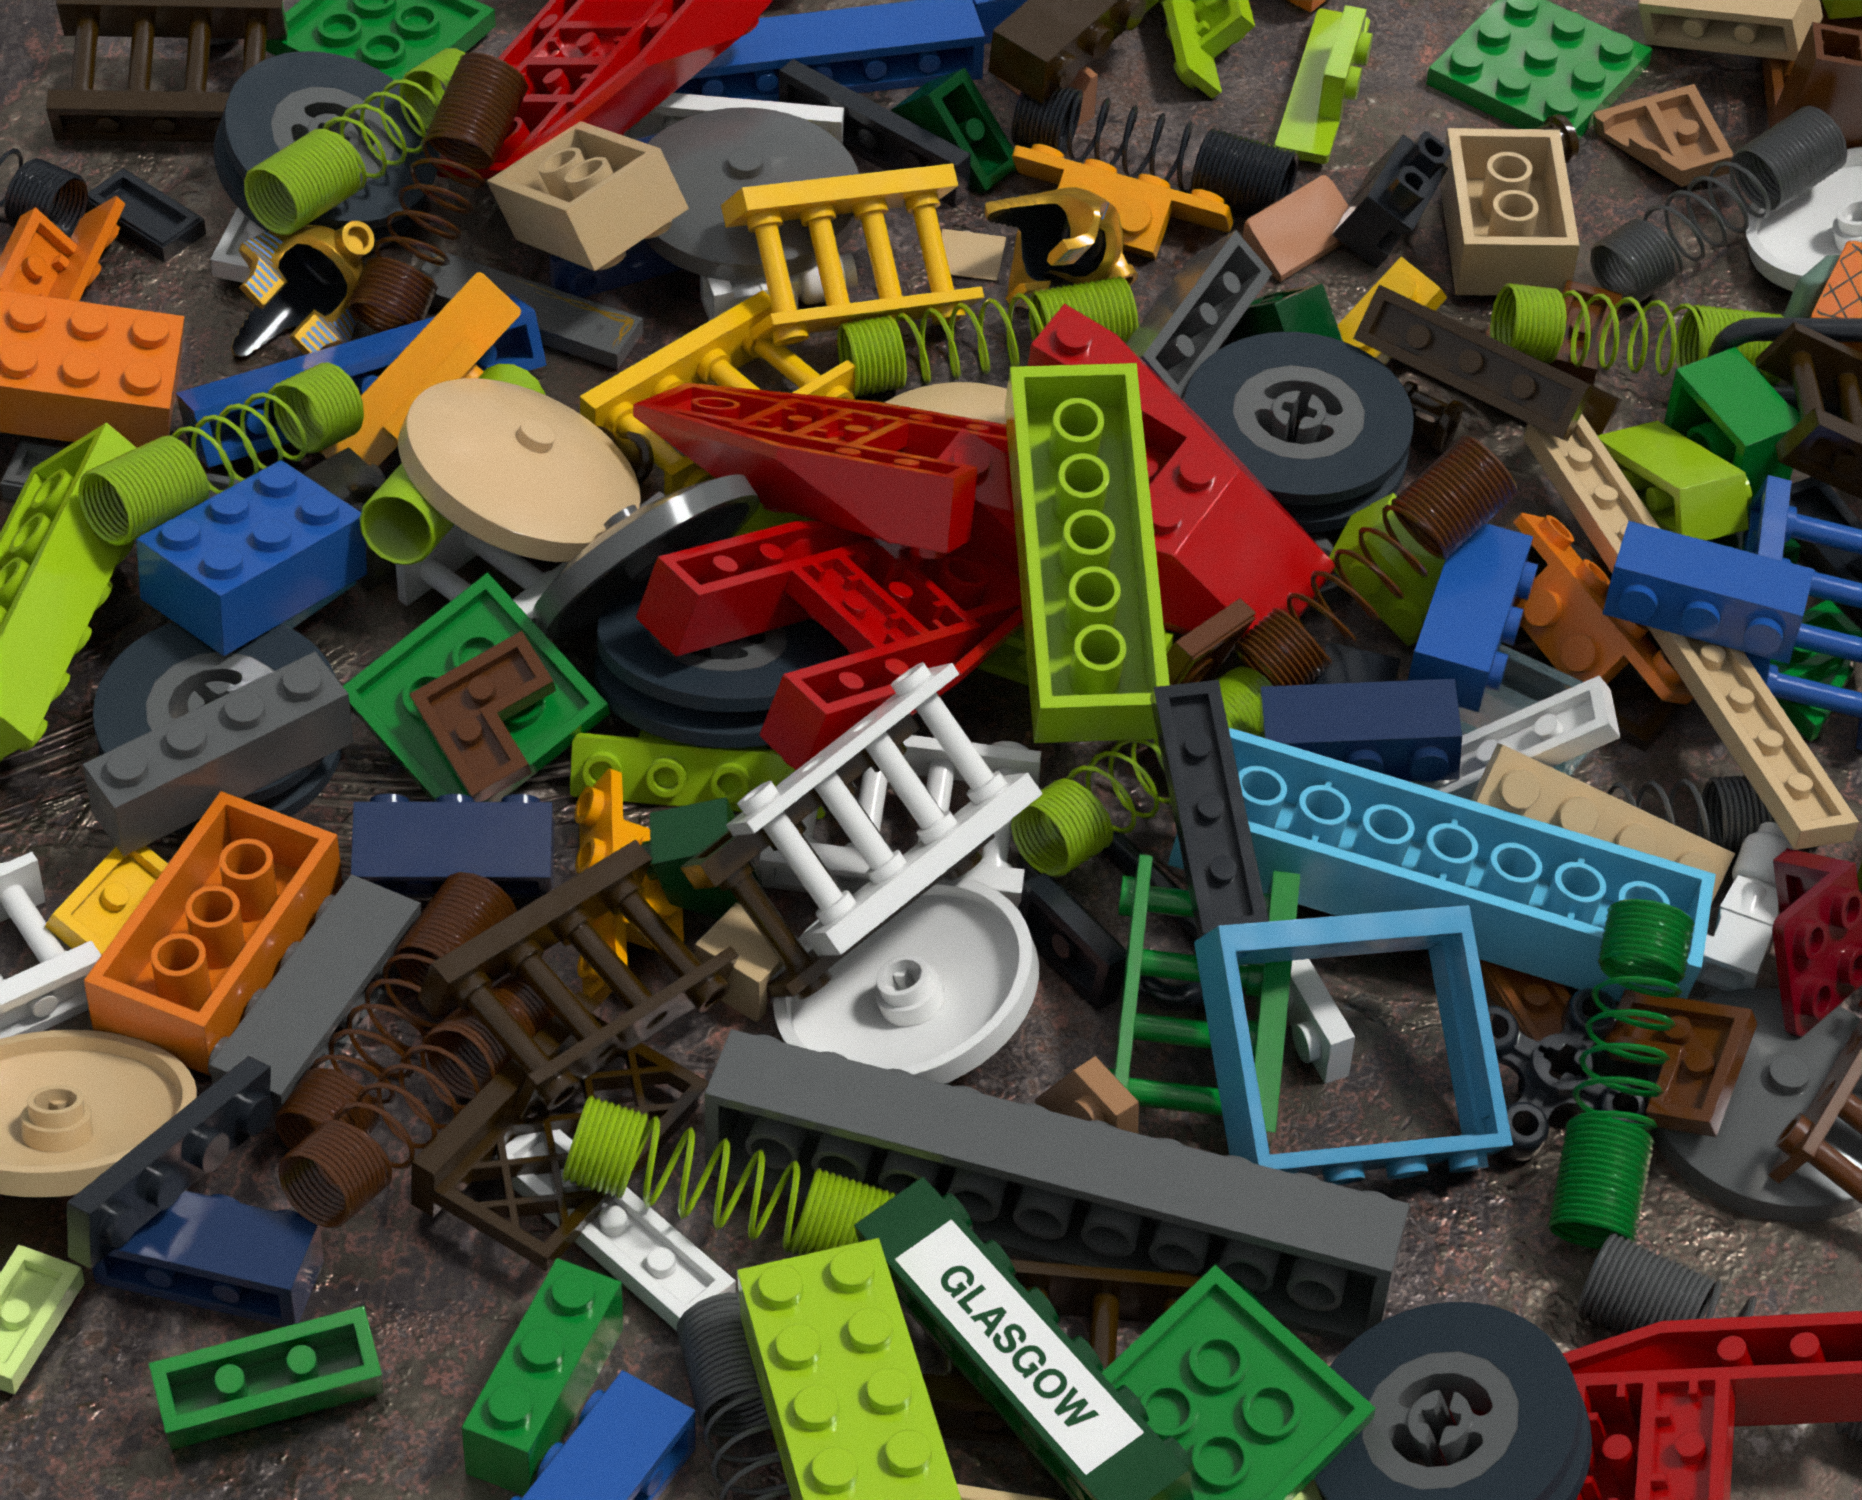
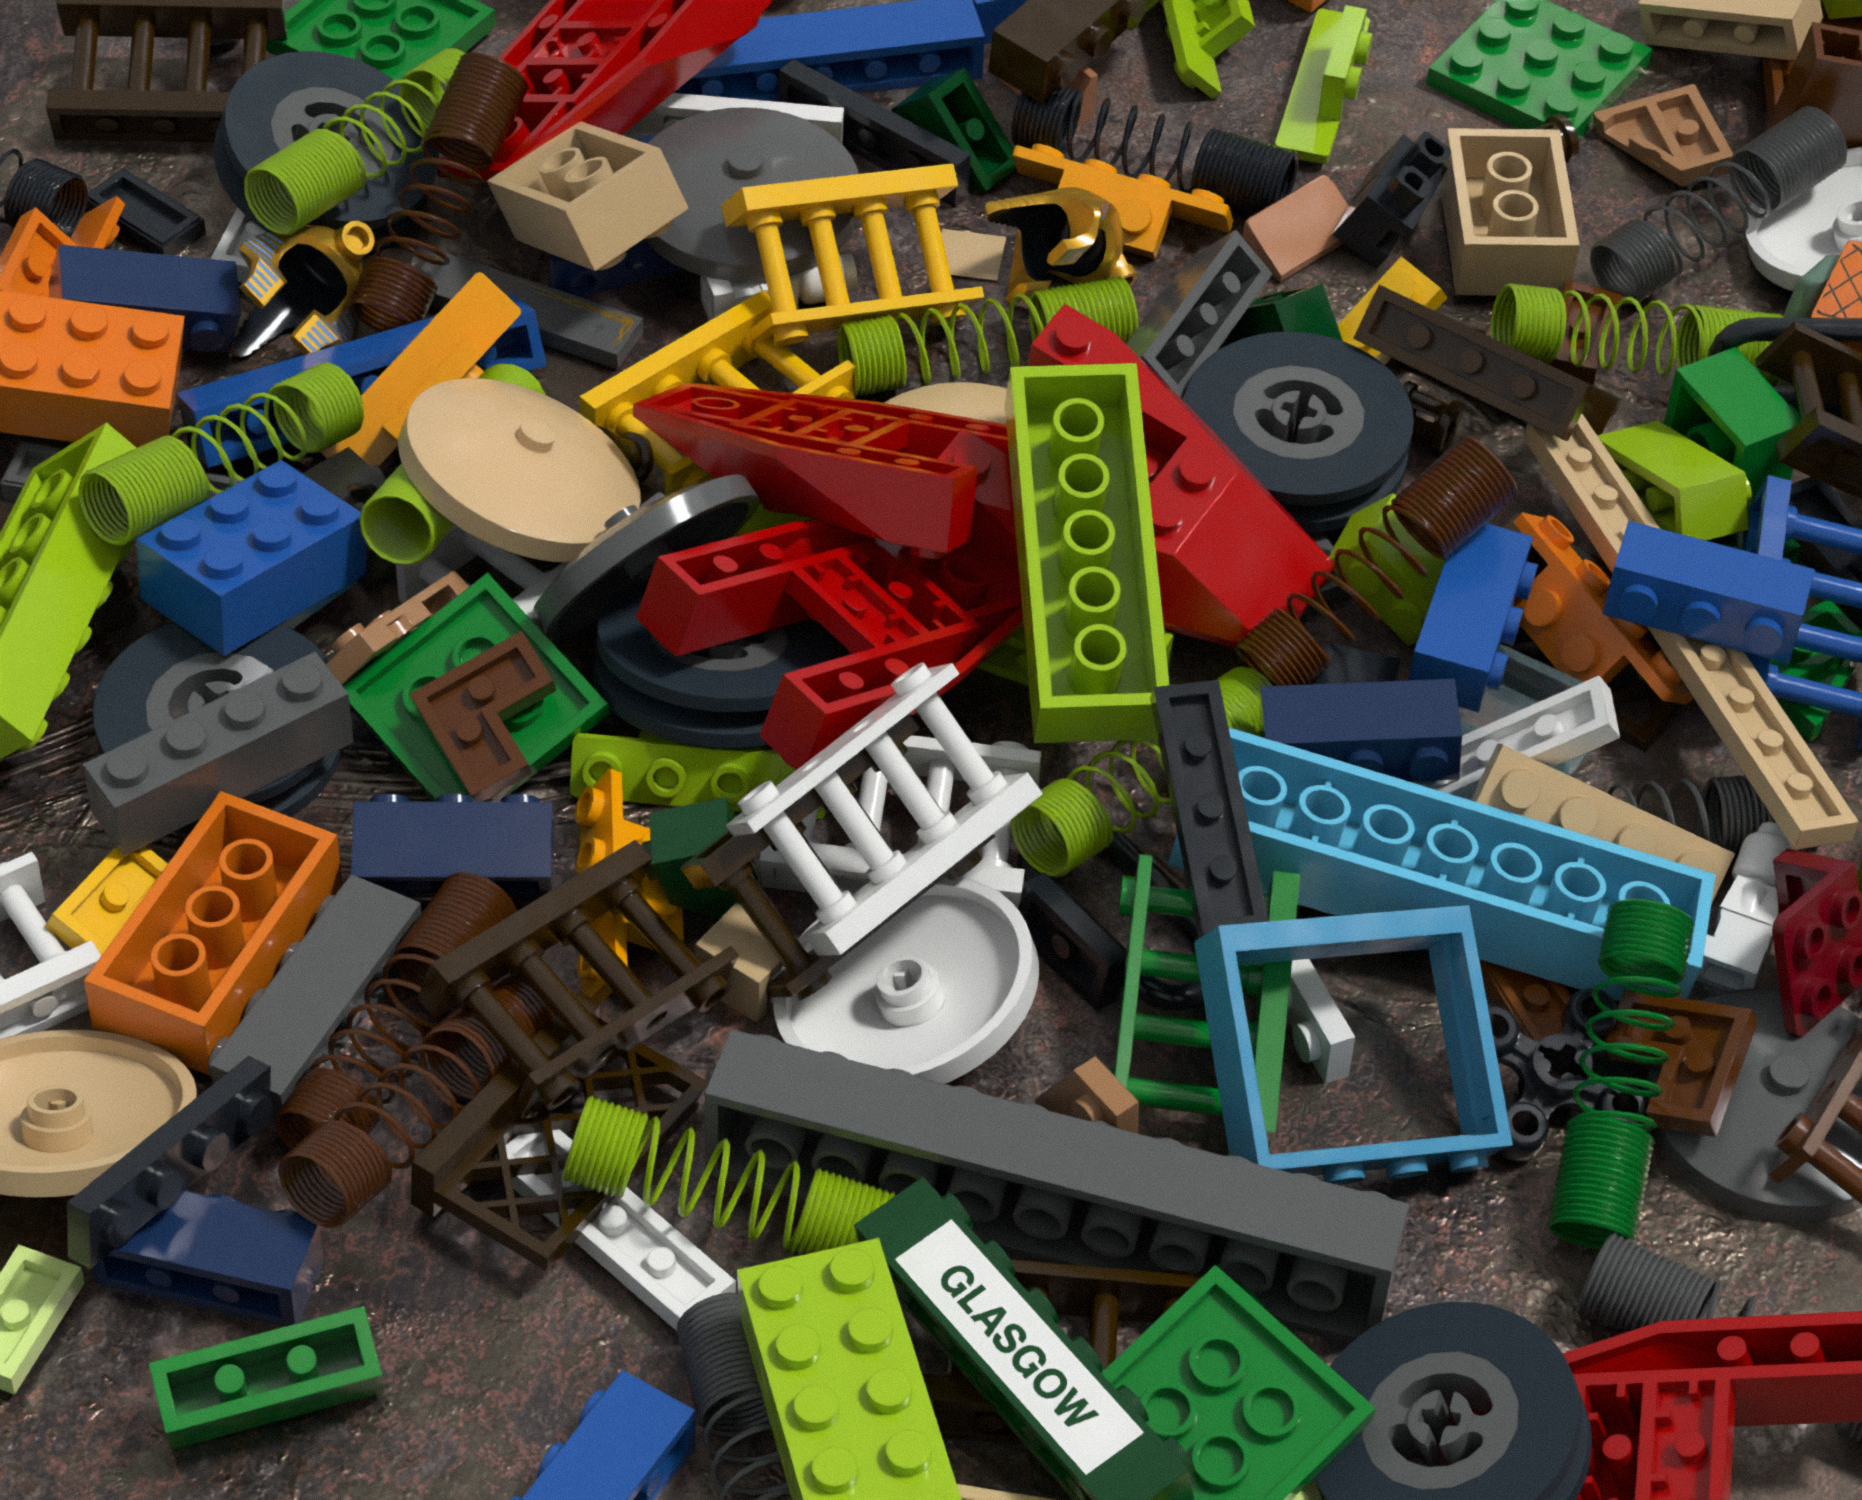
green brick [462,1258,623,1496] -> none
reddish brown tile [1166,598,1256,685] -> none
none -> dark blue brick [49,244,241,353]
none -> medium nougat wing [326,570,469,686]

